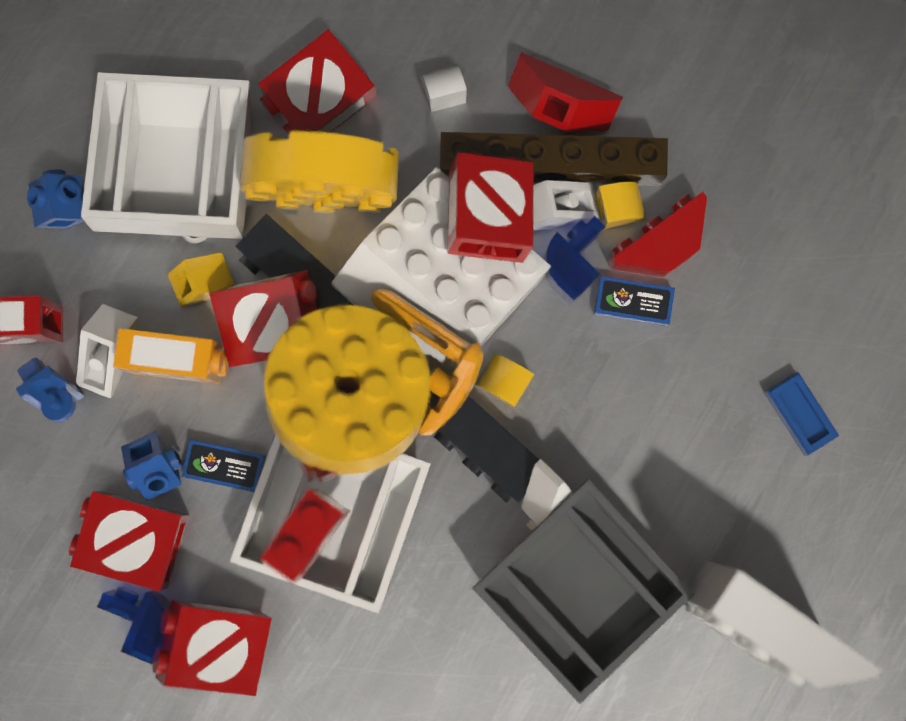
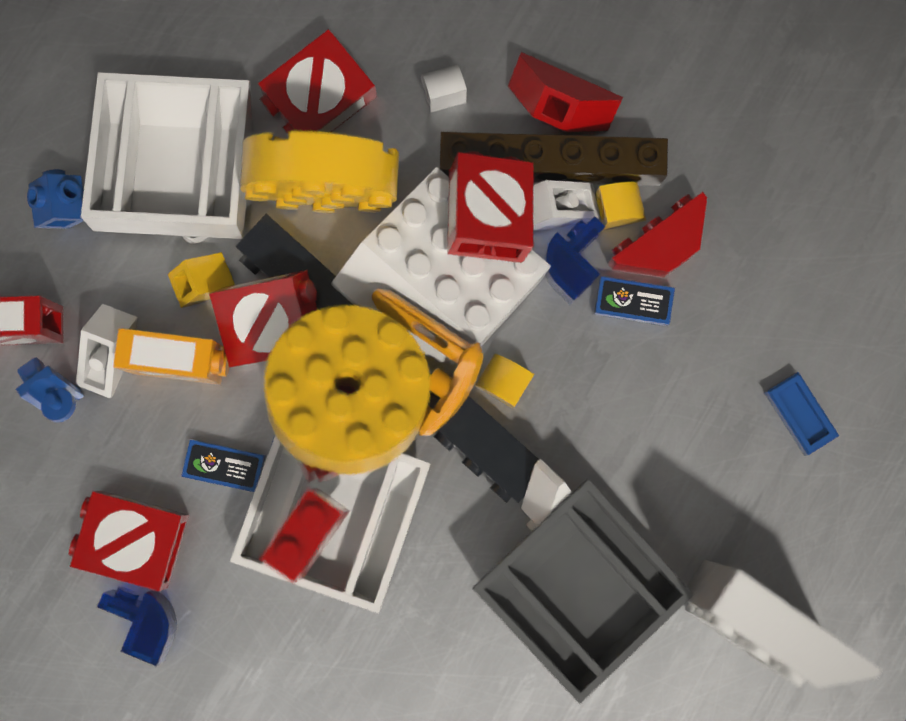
blue brick [121,430,183,501] -> none
red brick [152,599,272,696] -> none

